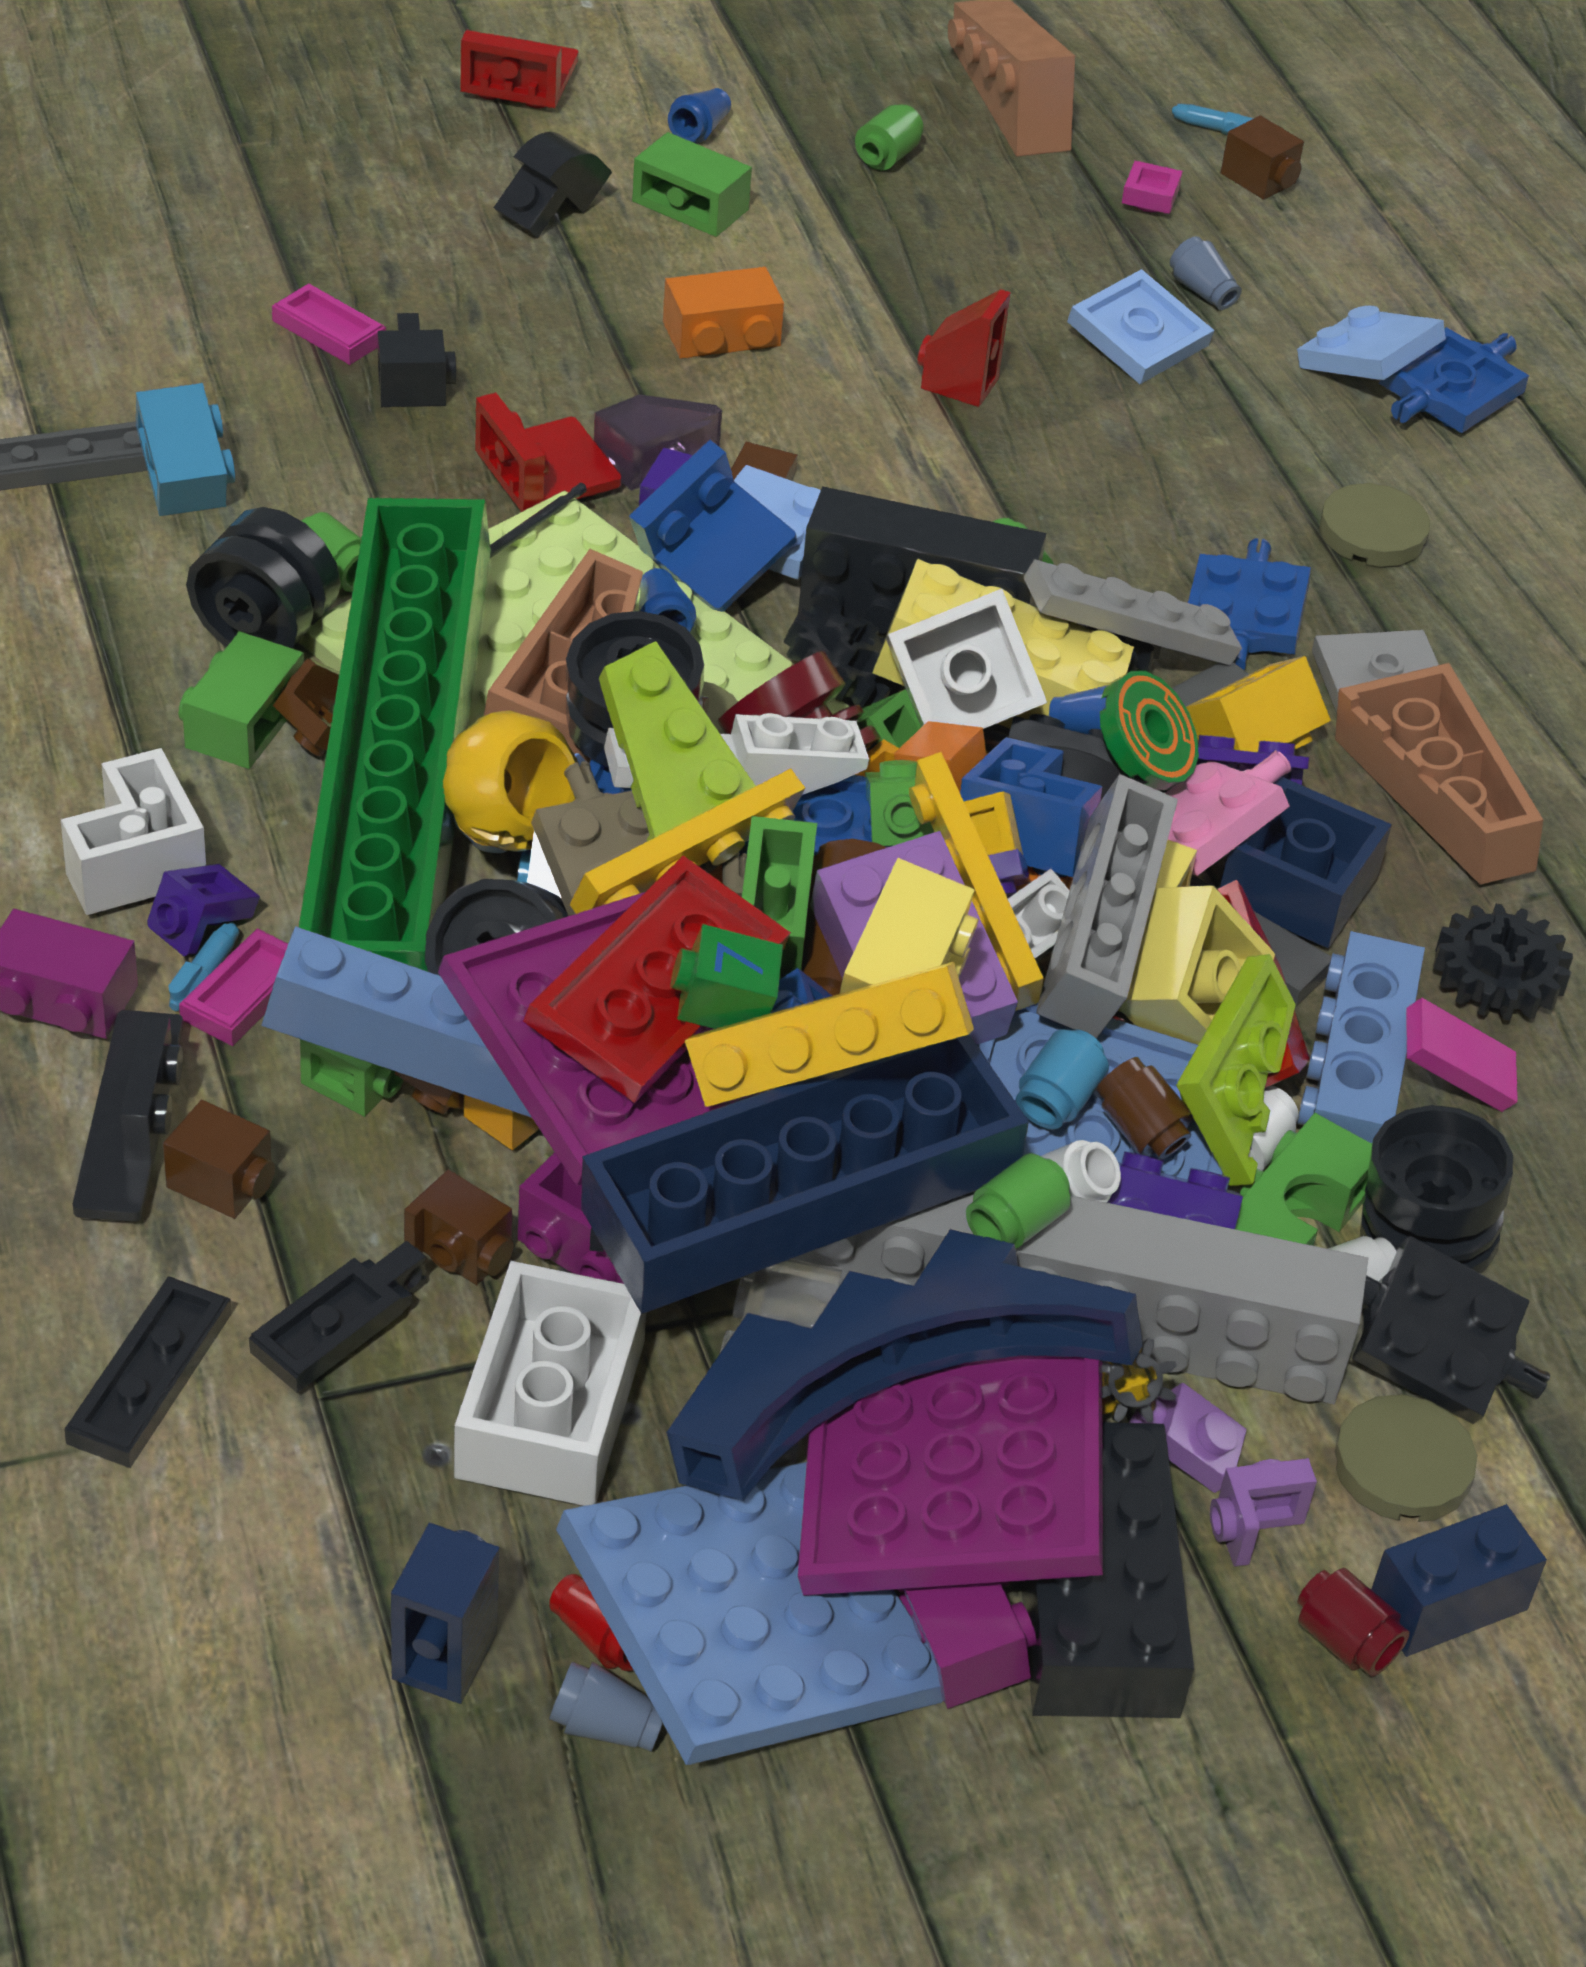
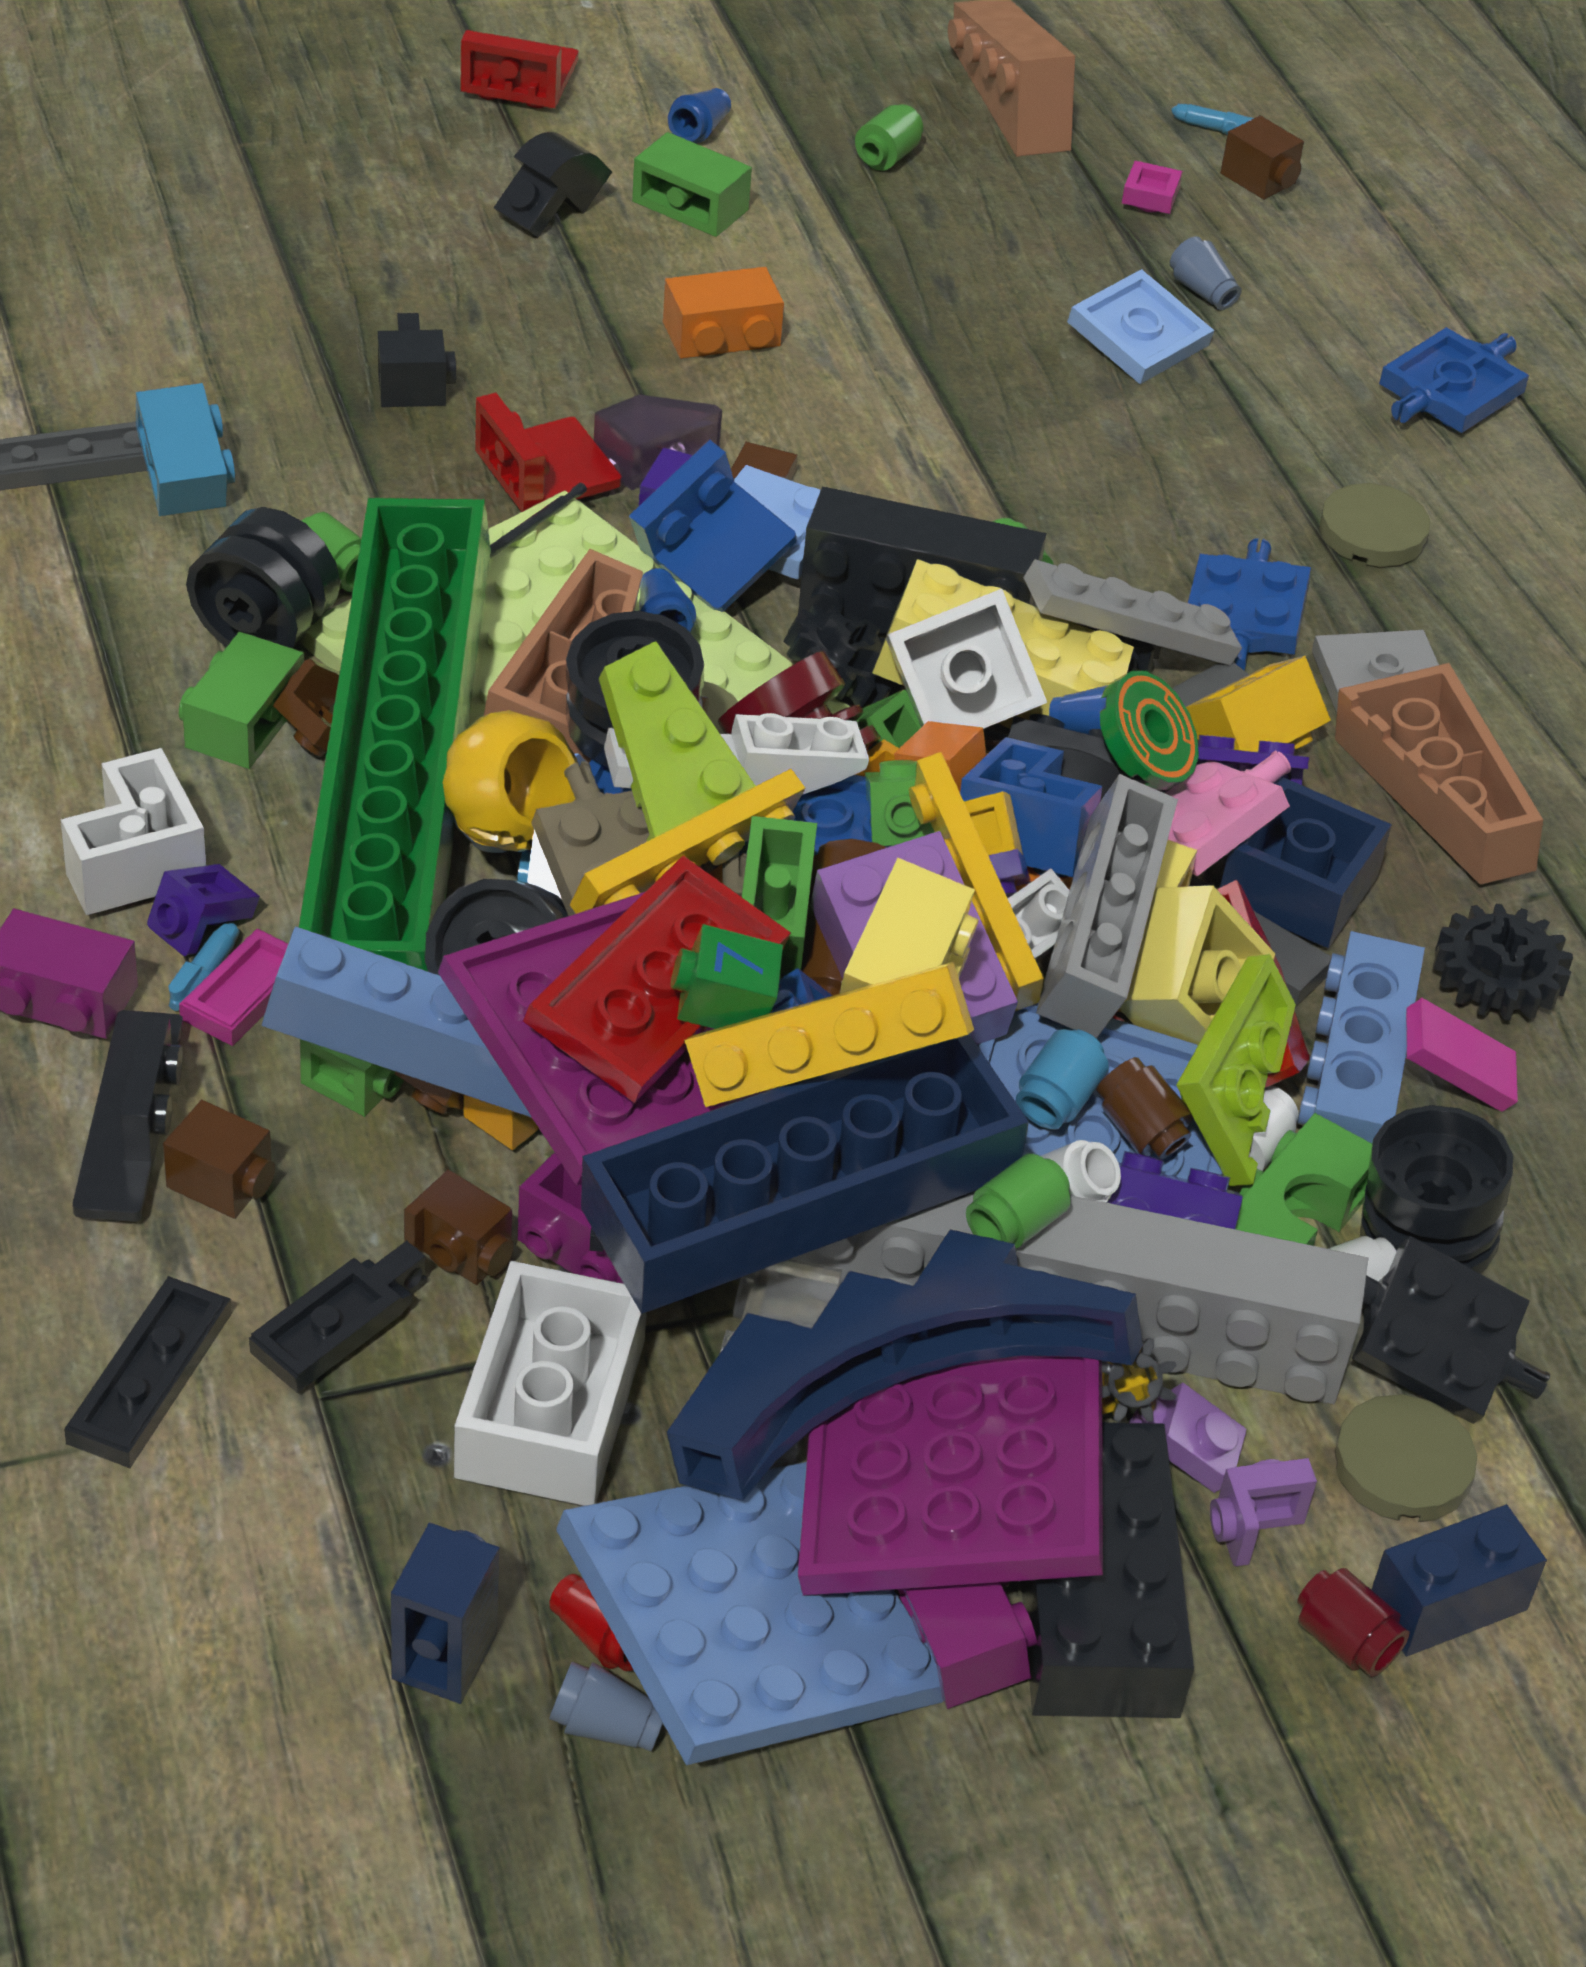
dark pink tile [272,283,386,365] -> none
red slope [917,289,1011,407] -> none
light blue plate [1297,306,1446,380] -> none

